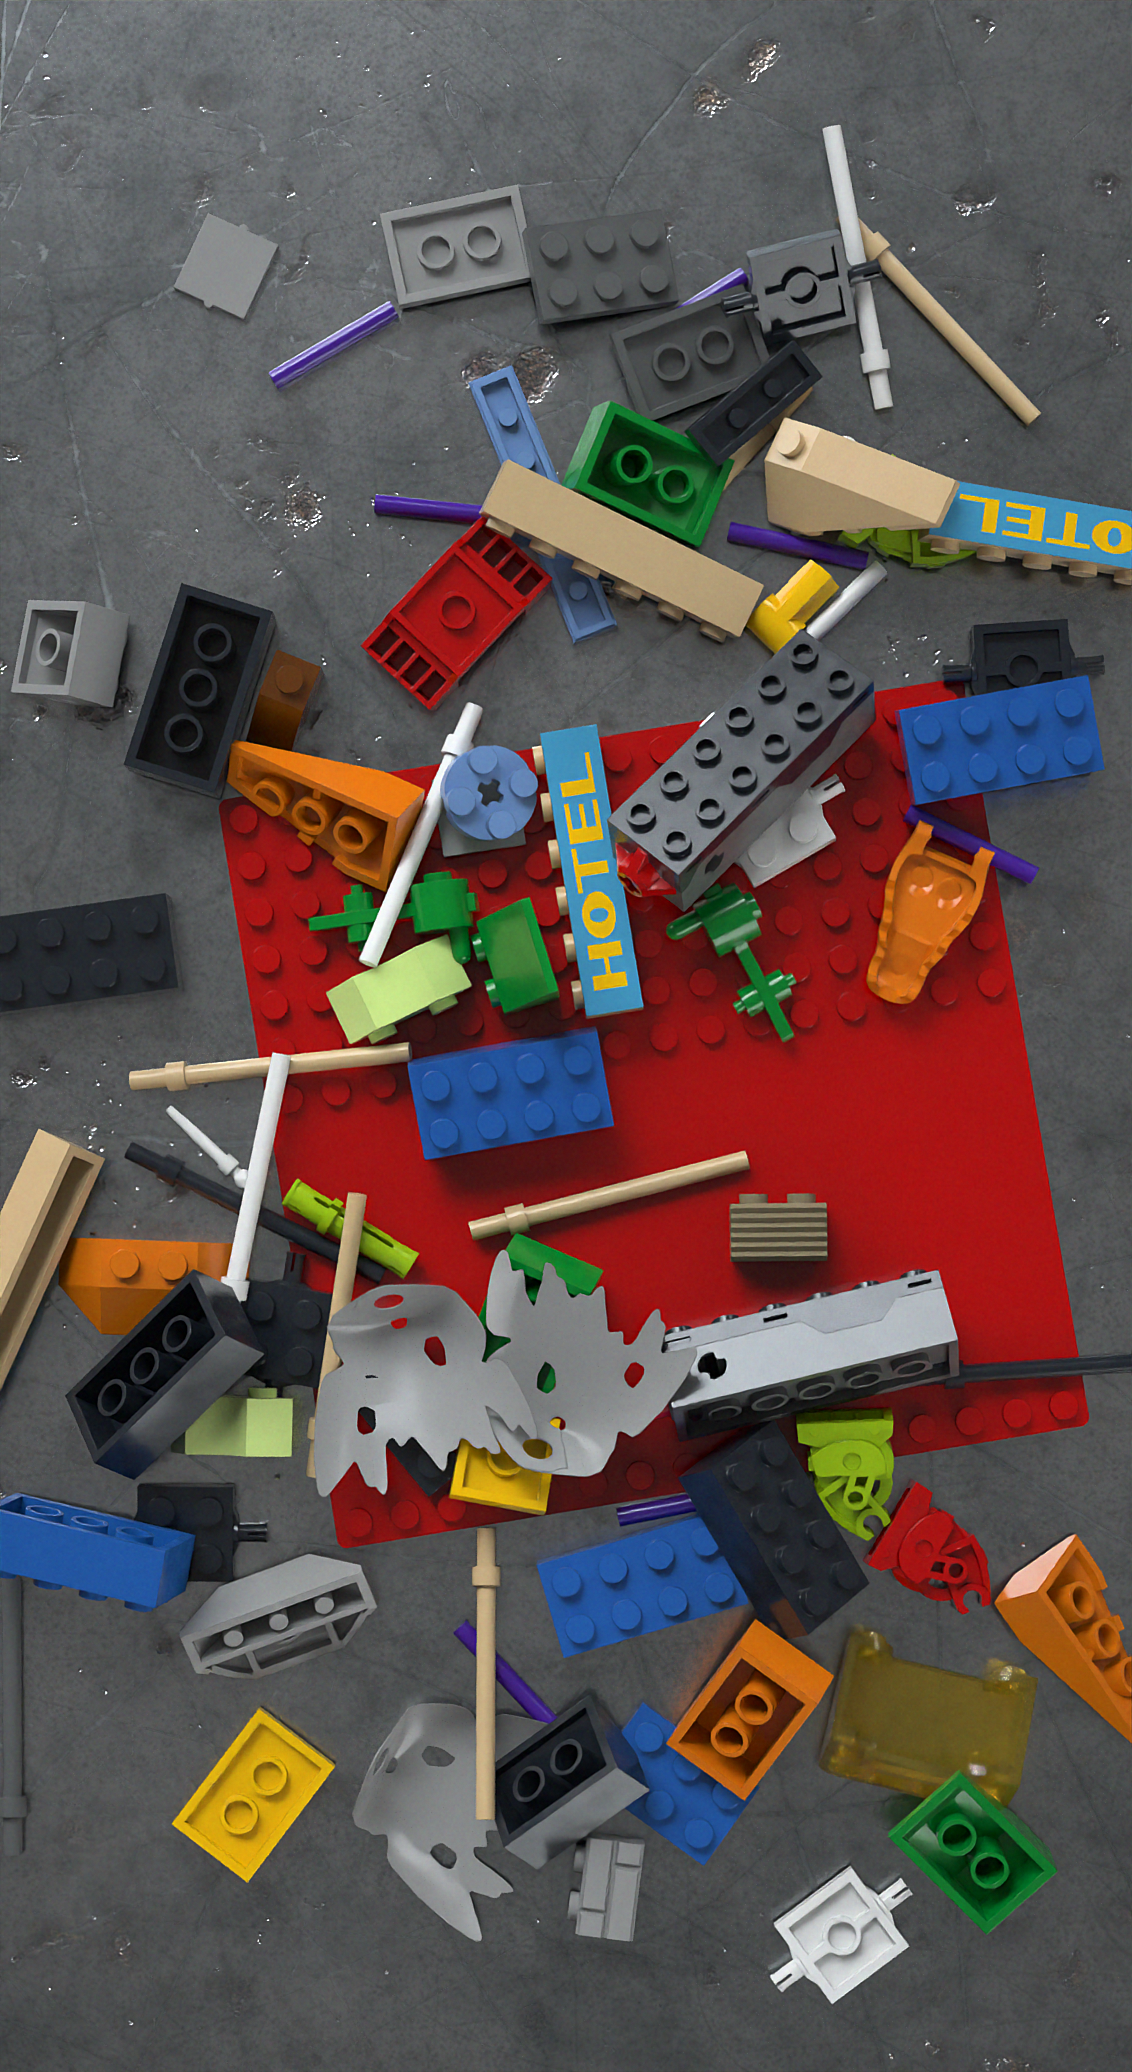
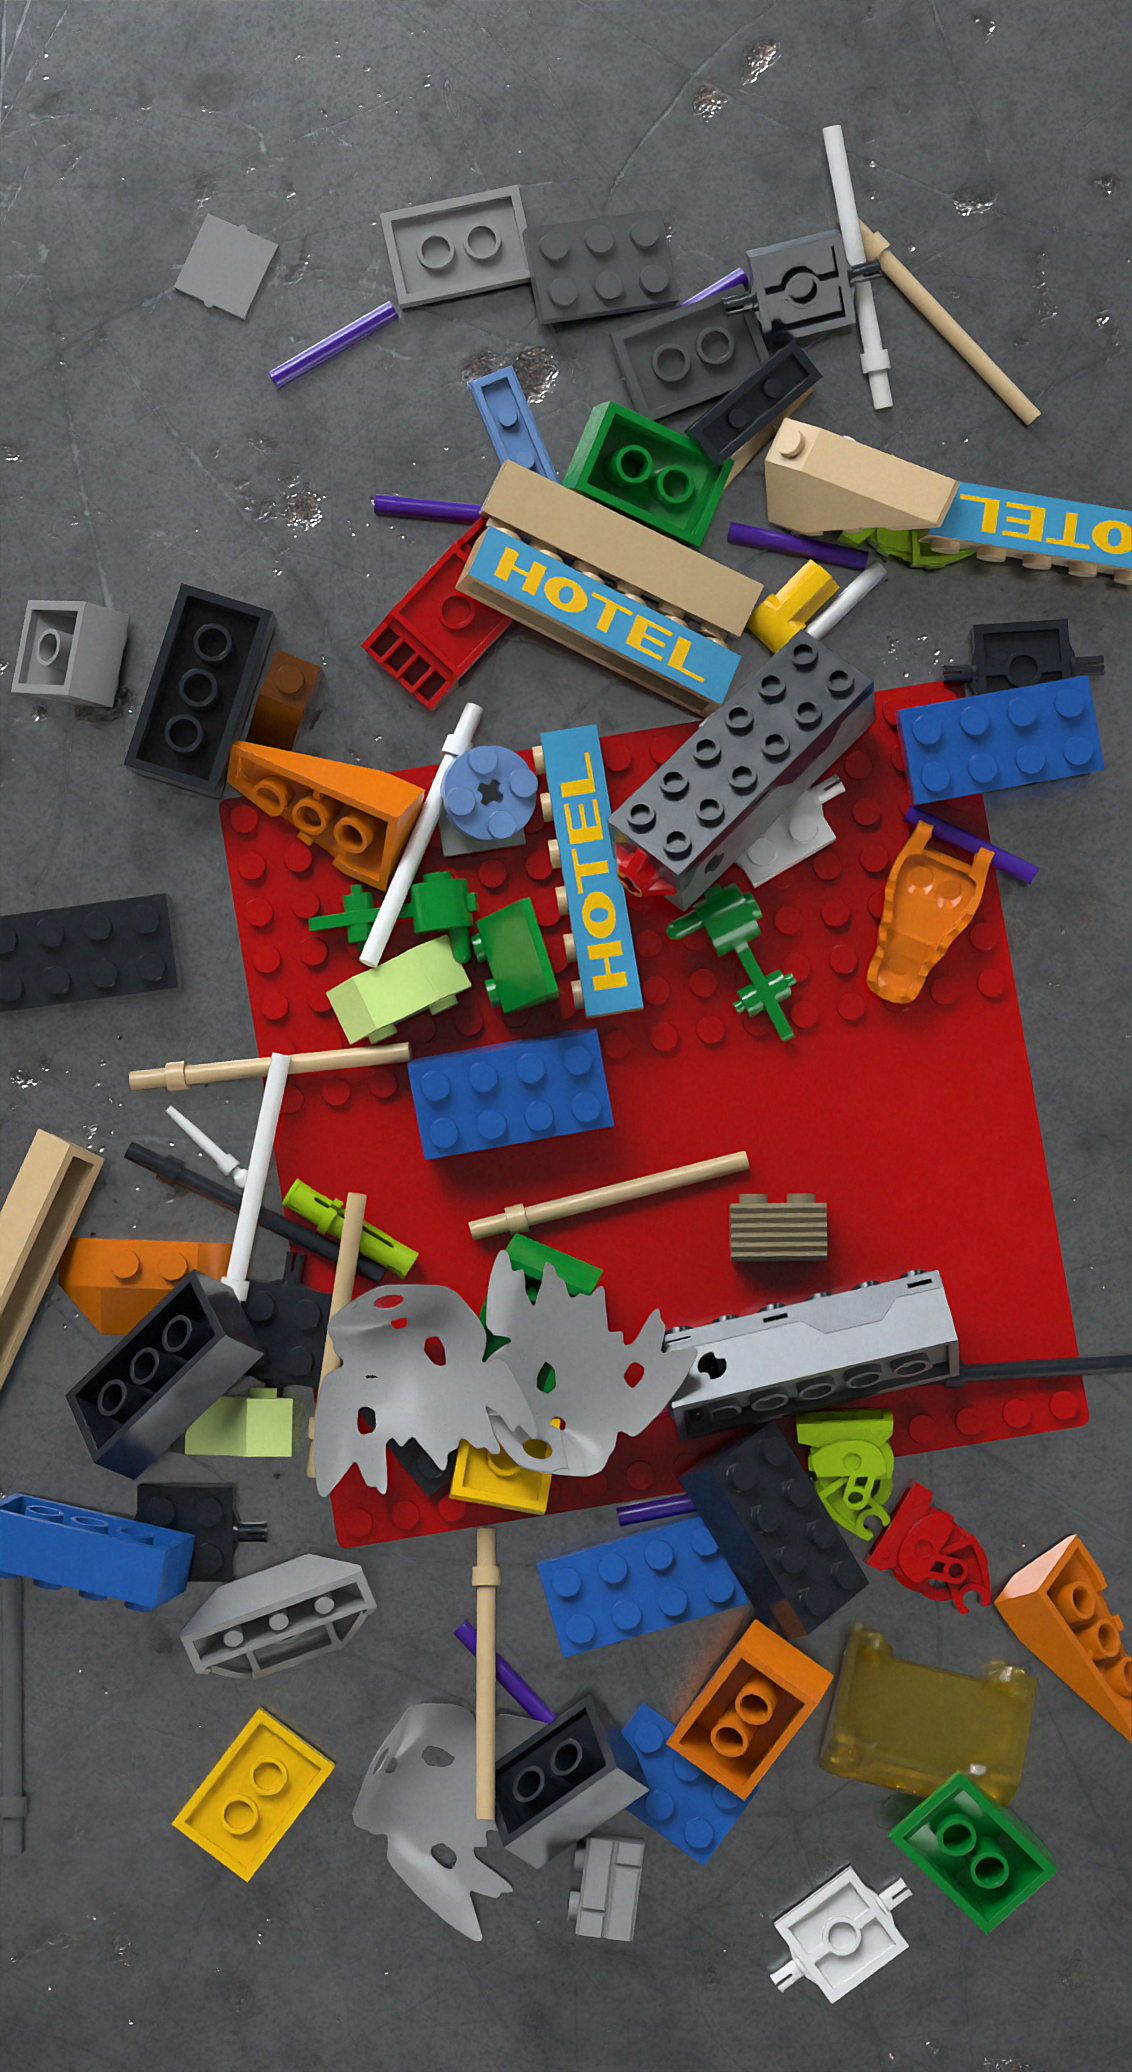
none -> brick [455,525,742,718]

